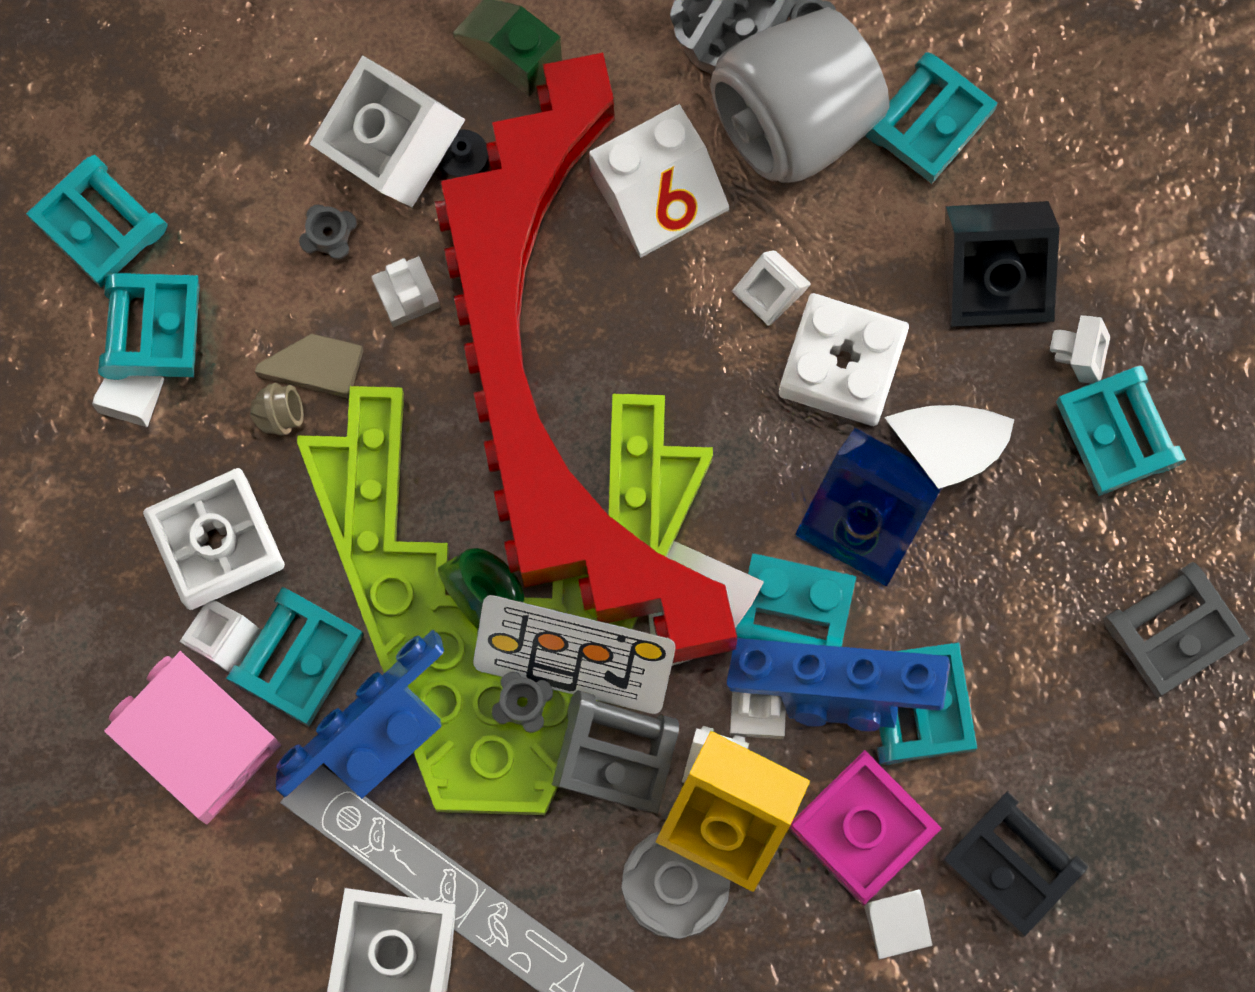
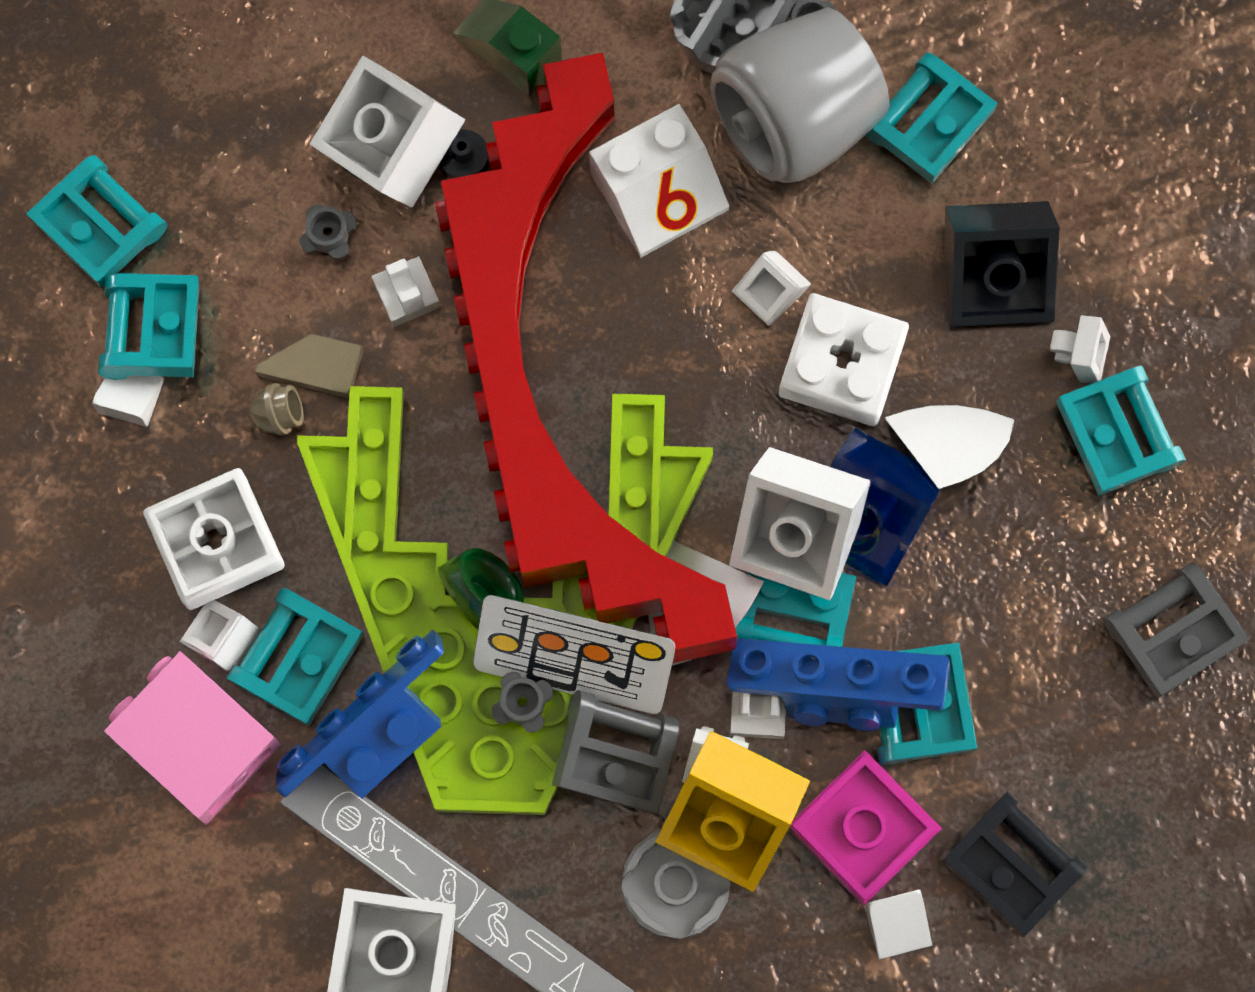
none -> white slope [729,447,870,600]

